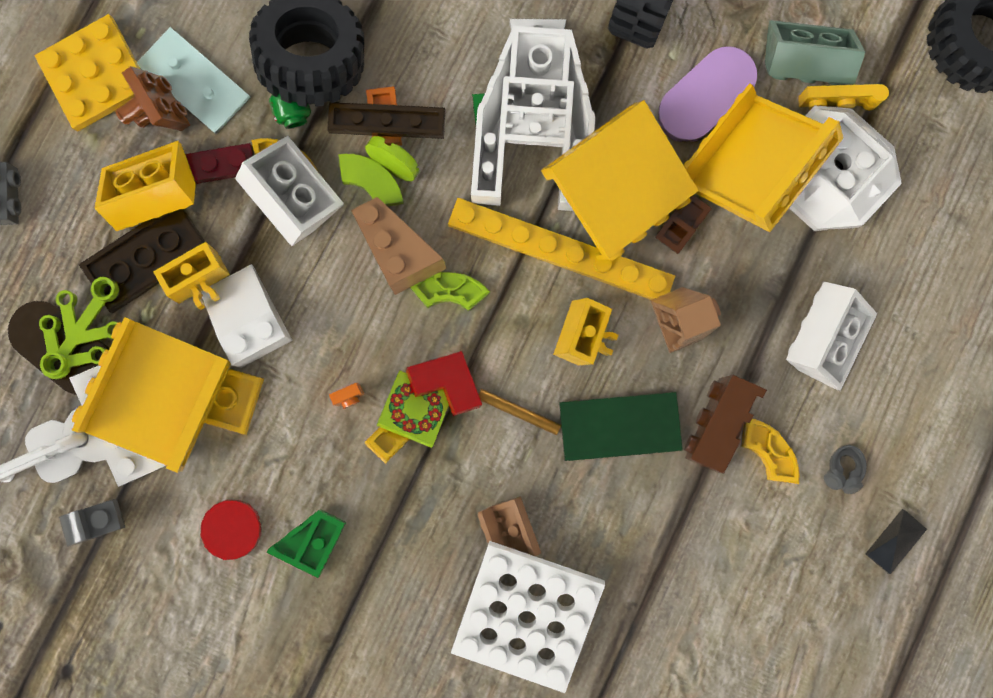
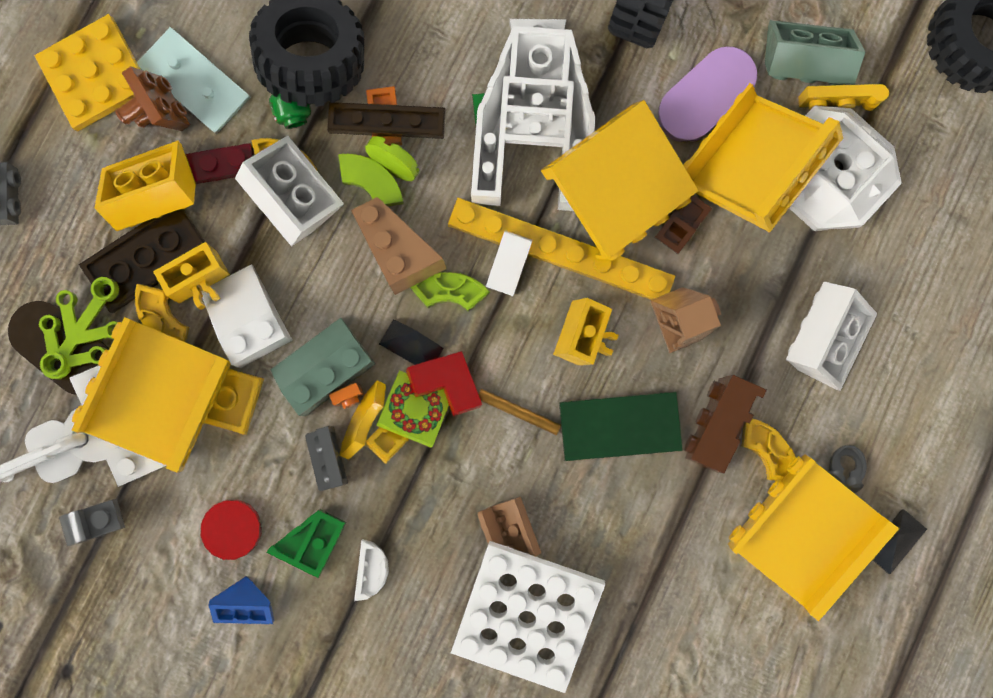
none -> yellow tile [135,283,190,342]
none -> blue slope [208,576,274,624]
none -> sand green slope [271,318,376,416]
none -> dark grey bracket [305,426,348,491]
none -> yellow tile [339,380,386,460]
none -> white plate [354,539,389,601]
none -> black slope [379,319,444,365]
none -> white tile [486,231,533,296]
none -> yellow panel [728,454,899,621]

